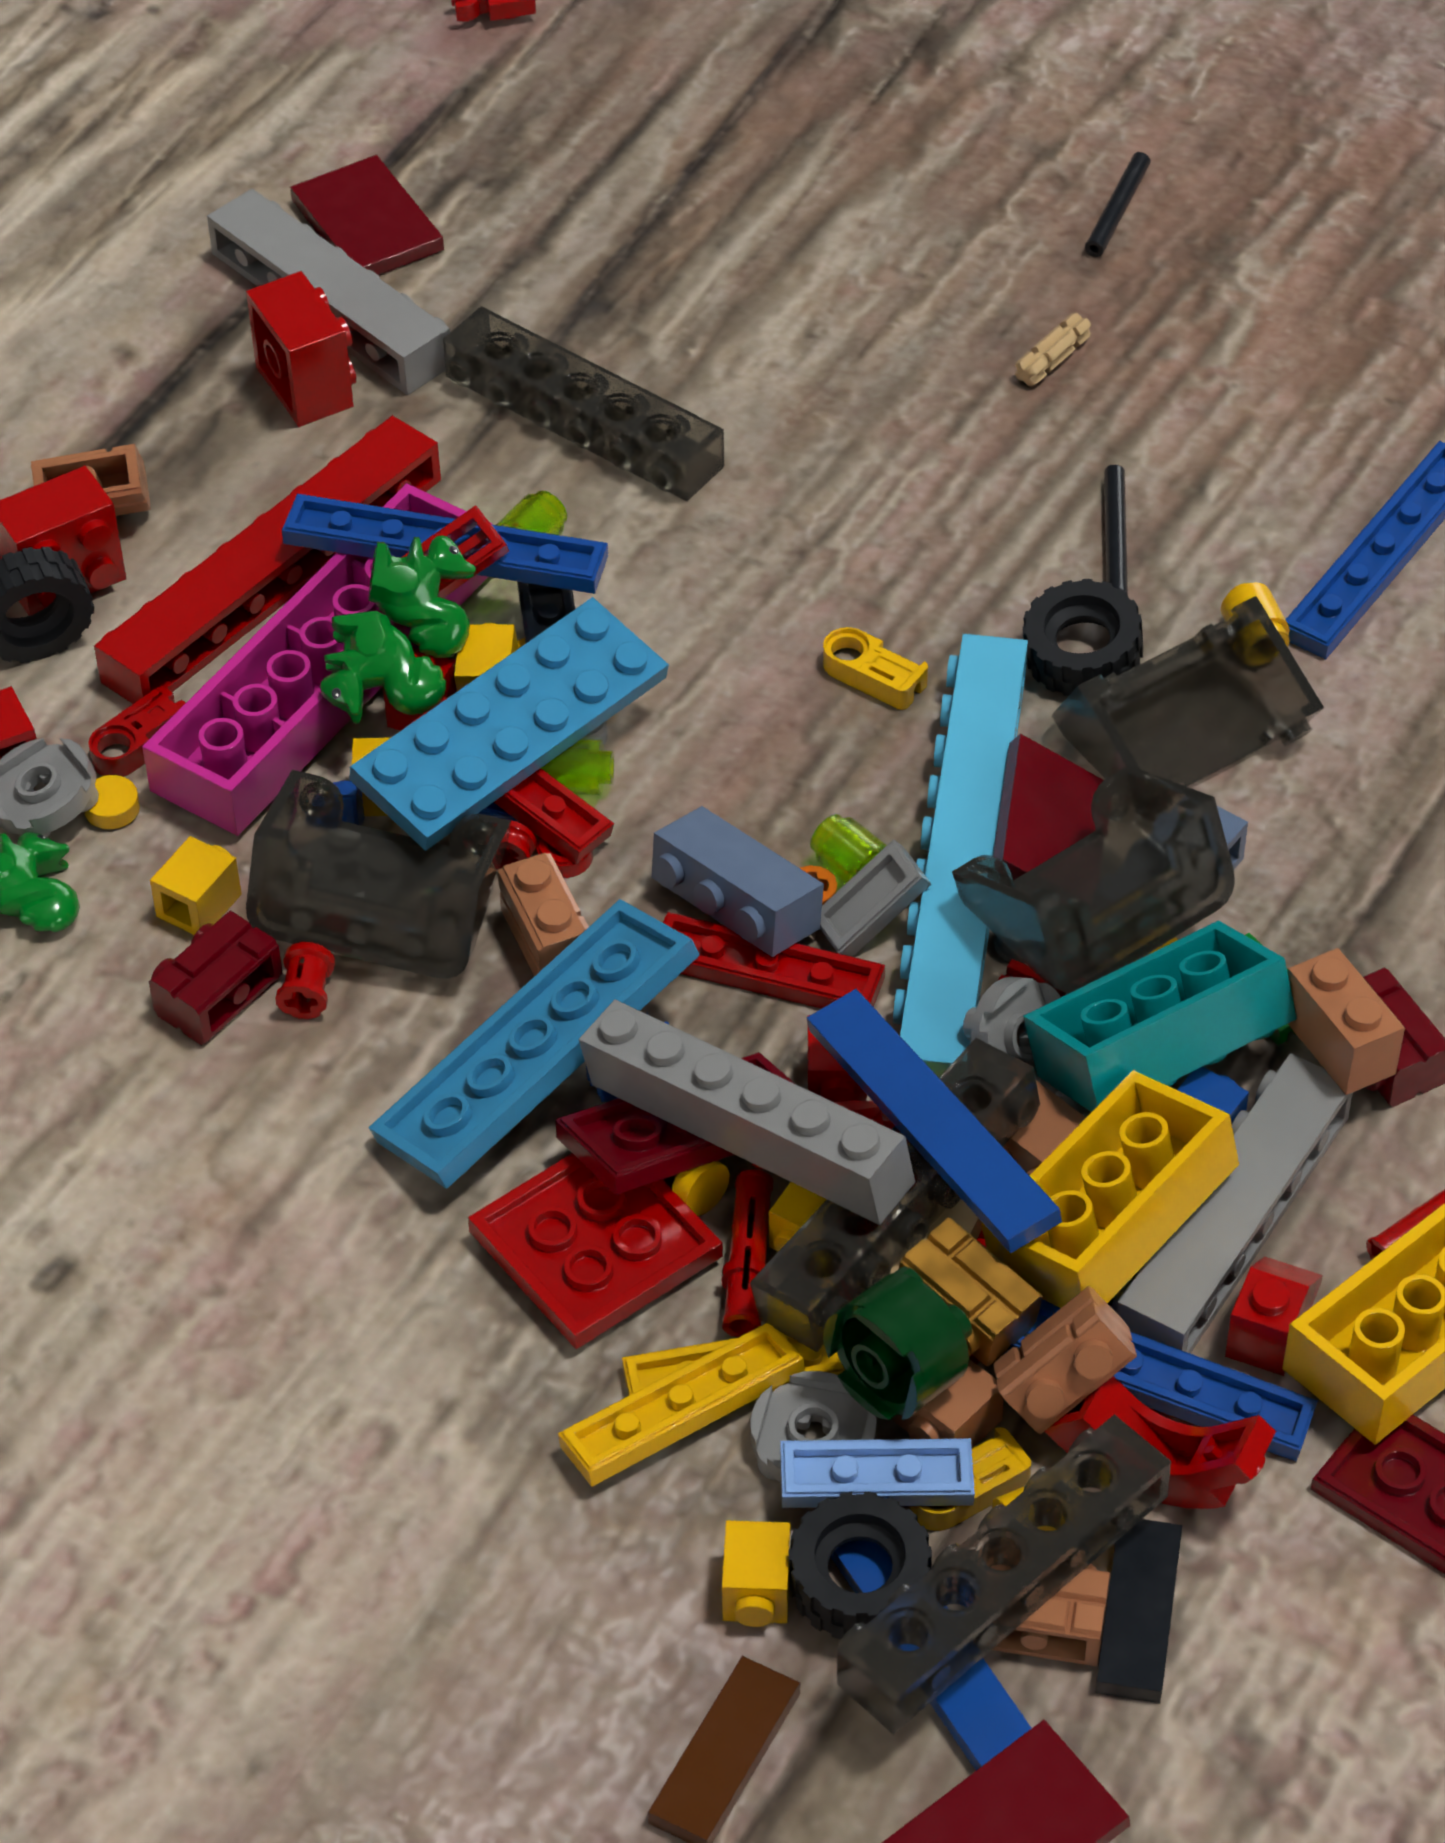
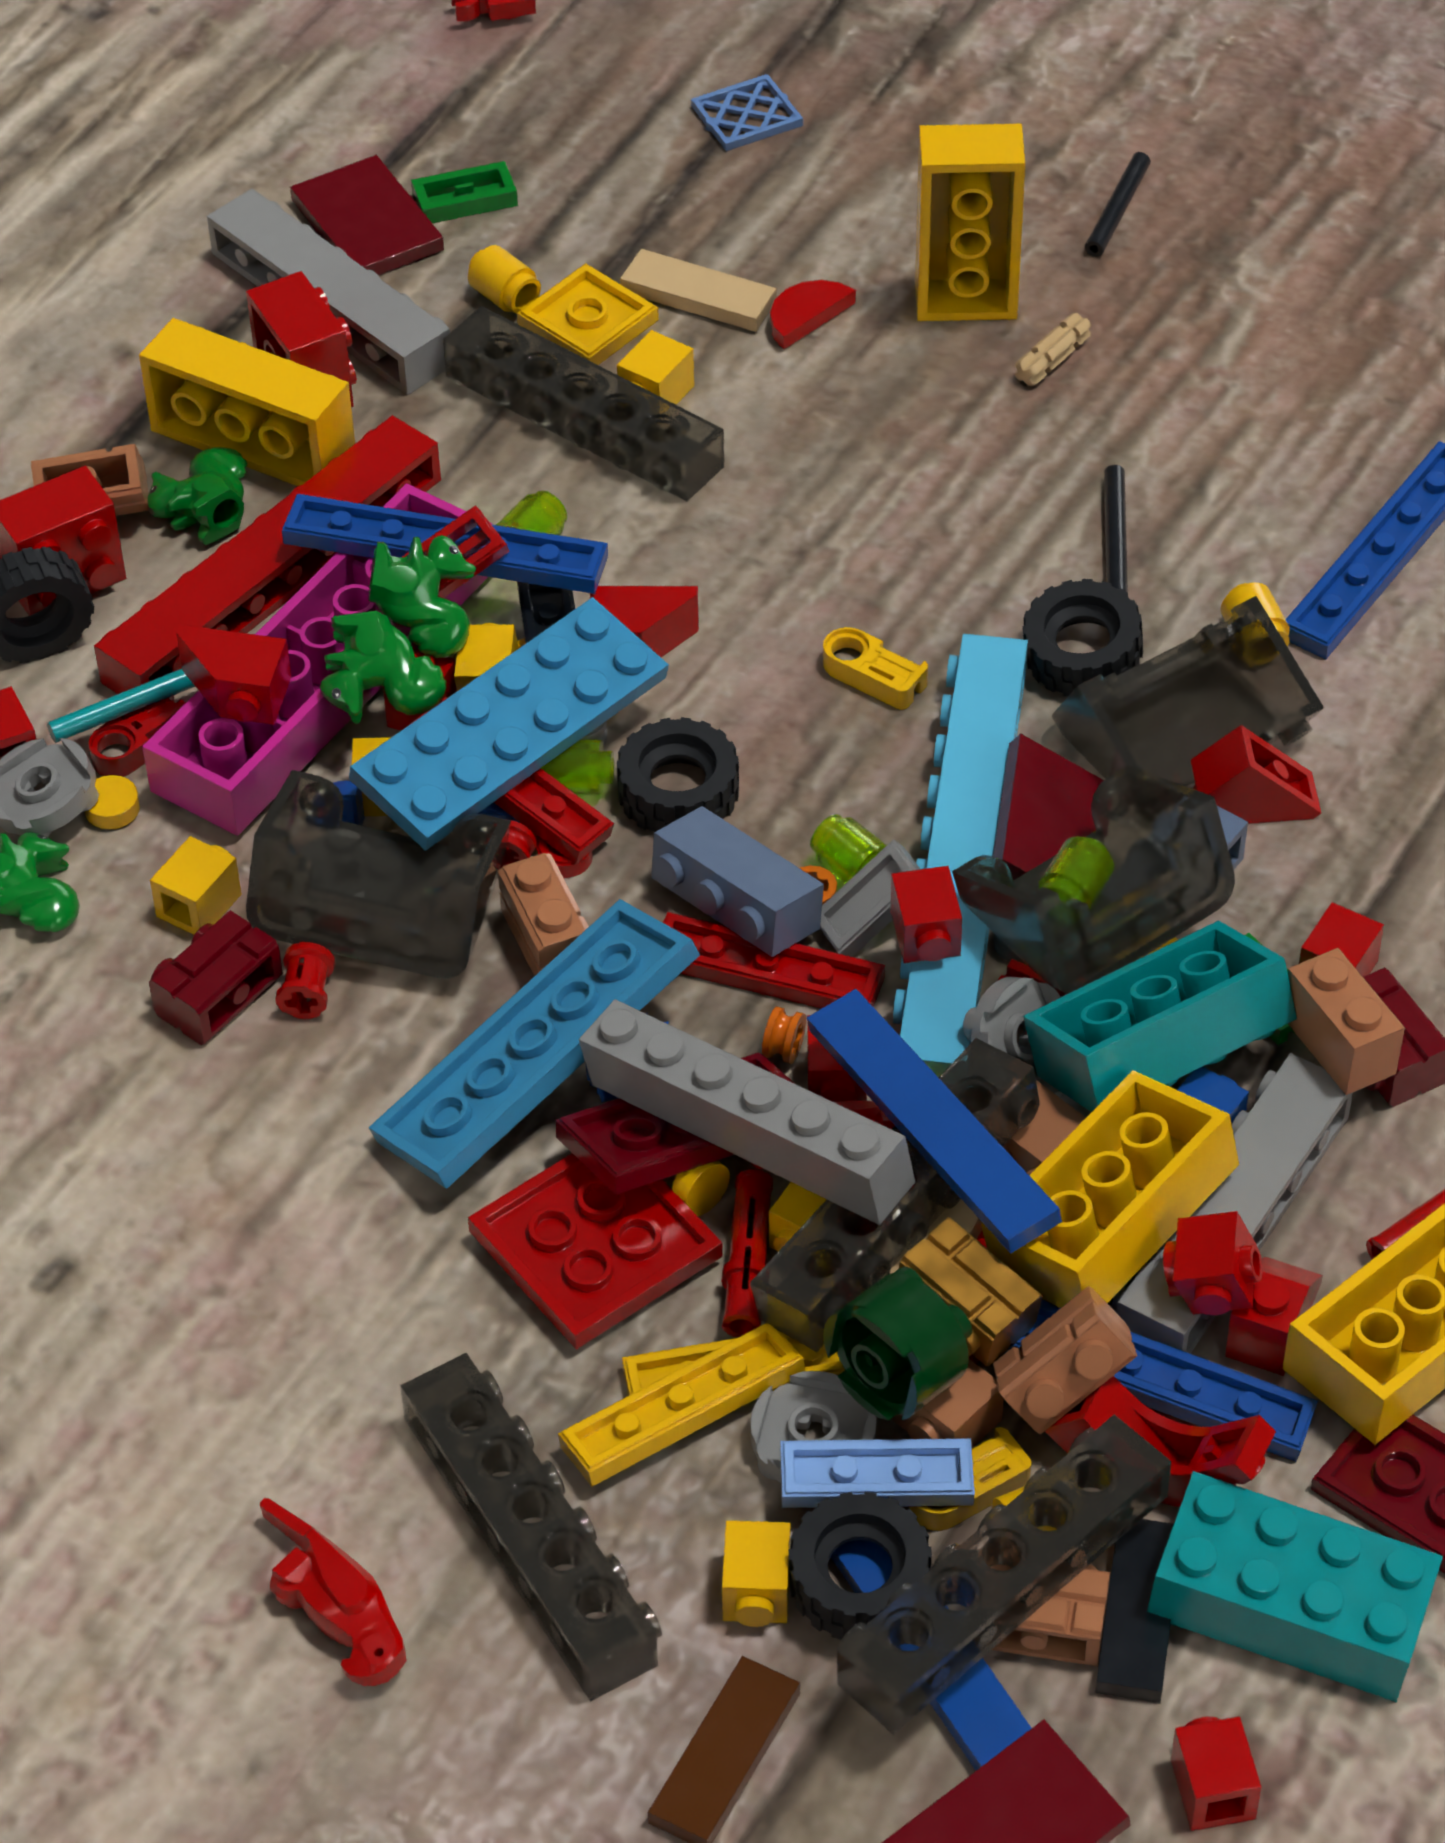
none -> teal bar [47,669,195,743]
none -> yellow brick [139,318,355,486]
none -> green animal [148,447,247,545]
none -> red slope [176,624,292,725]
none -> red animal [260,1498,407,1686]
none -> clear smoke brick [400,1352,662,1702]
none -> green tile [411,161,518,224]
none -> yellow brick [468,245,541,313]
none -> yellow tile [517,263,659,371]
none -> red slope [590,586,699,657]
none -> yellow brick [617,330,694,421]
none -> black tyre [617,717,739,832]
none -> tan tile [620,249,777,332]
none -> medium blue window [691,74,803,151]
none -> orange bush [762,1006,806,1064]
none -> red tile [770,280,856,350]
none -> red brick [890,866,962,963]
none -> yellow brick [915,123,1025,321]
none -> clear neon green brick [1038,836,1115,922]
none -> teal brick [1147,1471,1443,1702]
none -> red brick [1163,1211,1263,1315]
none -> red brick [1171,1716,1261,1831]
none -> red slope [1190,725,1322,824]
none -> red brick [1299,902,1384,977]

